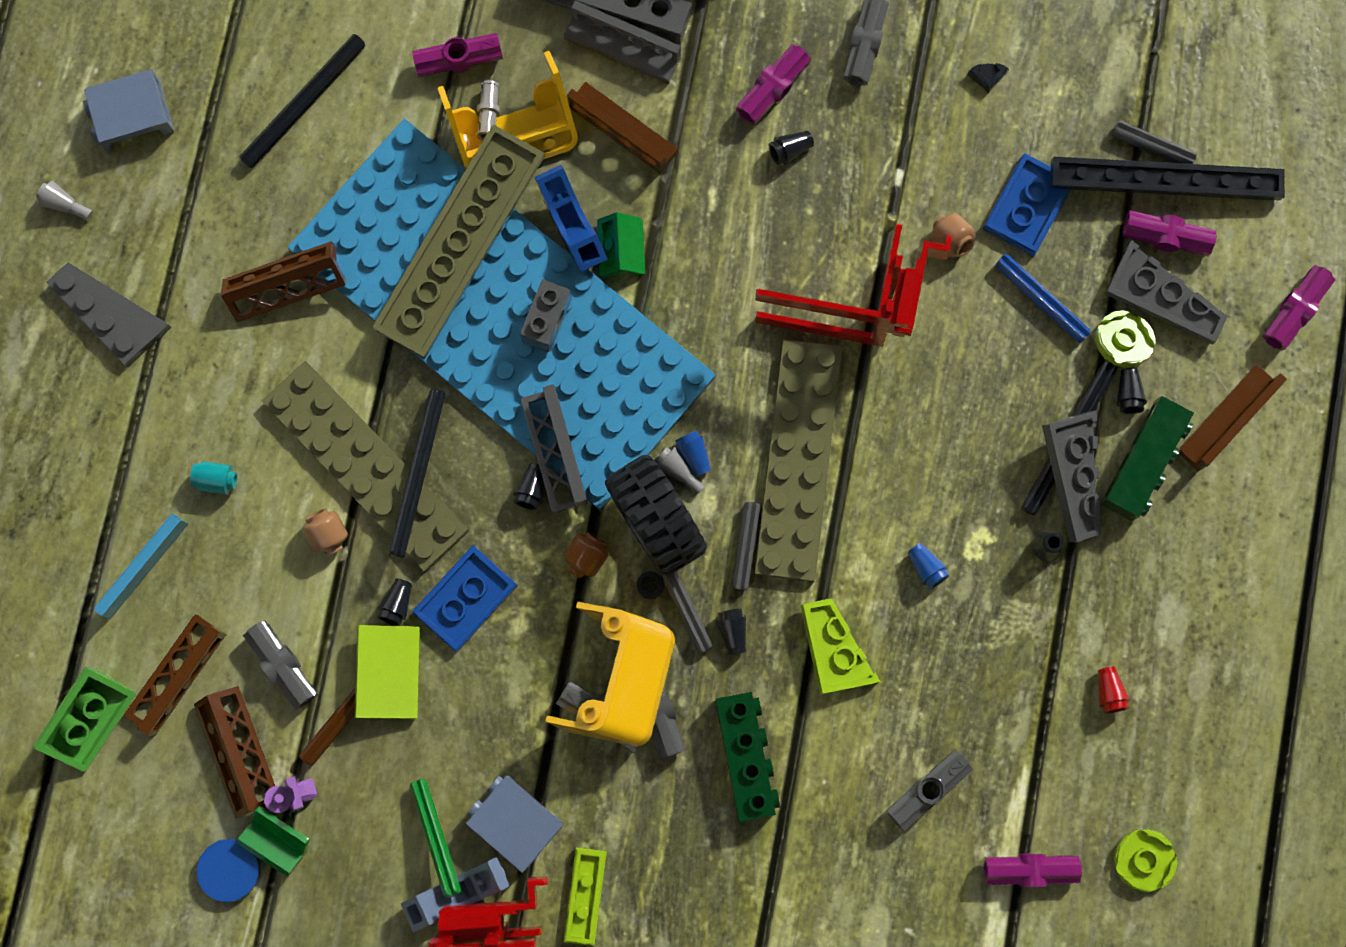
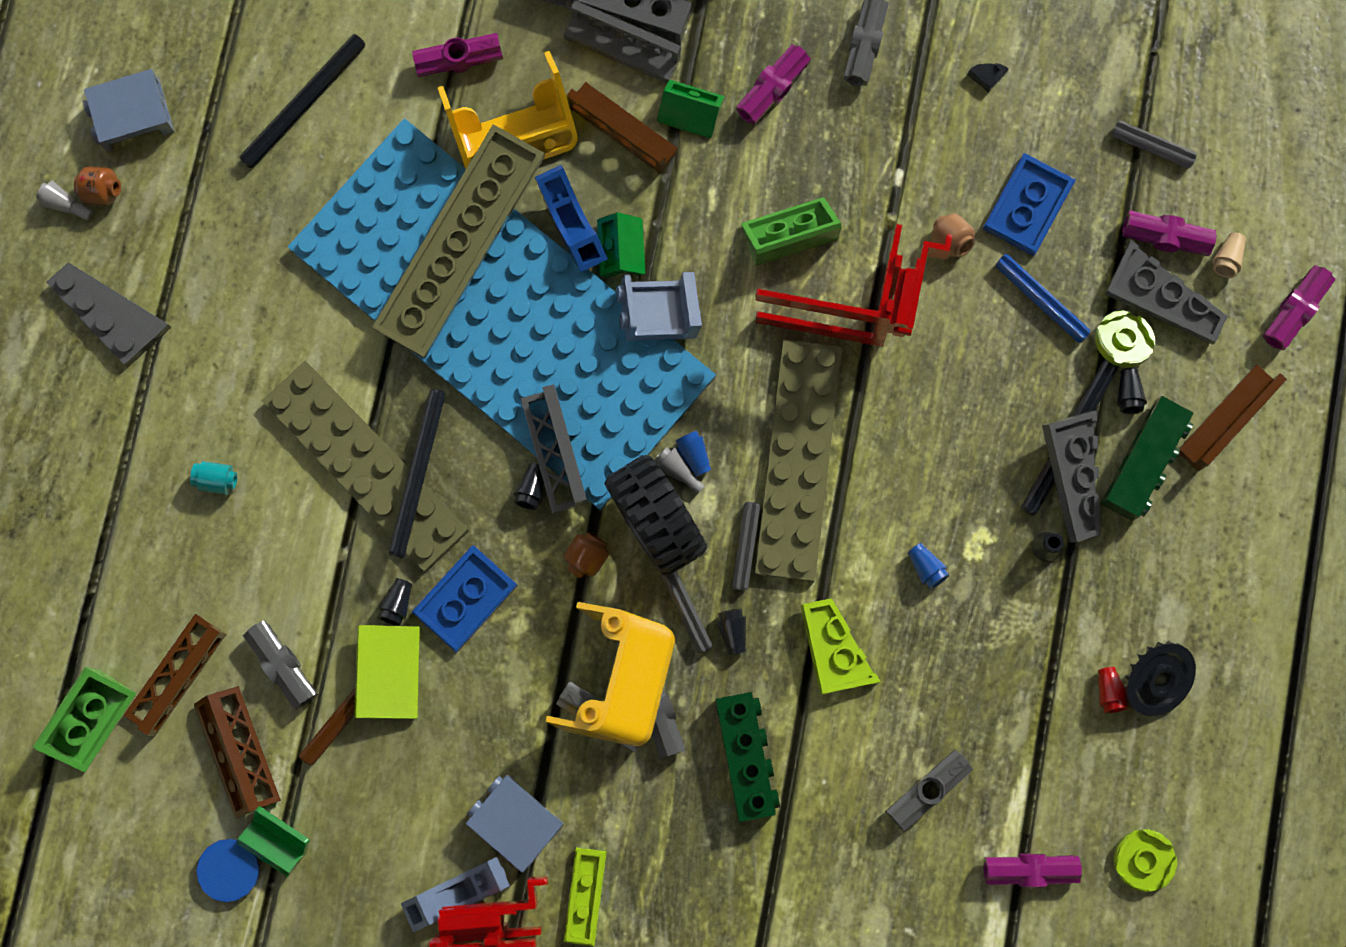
dark azure tile [94,514,188,619] -> none
reddish brown fence [221,241,346,323] -> none
medium lavender hips [264,776,318,814] -> none
medium nougat head [302,508,348,555] -> none
green axle [410,779,461,898] -> none
light grey pin [477,80,500,140] -> none
dark grey brick [520,279,572,352] -> none
black bush [637,571,664,600] -> none
black cone [768,130,814,165] -> none
black plate [1050,156,1285,201] -> none
none -> dark orange head [73,166,121,206]
none -> sand blue panel [616,272,702,341]
none -> green panel [657,80,725,138]
none -> bright green slope [741,197,842,266]
none -> black gear [1123,640,1196,716]
none -> tan cone [1212,232,1246,278]

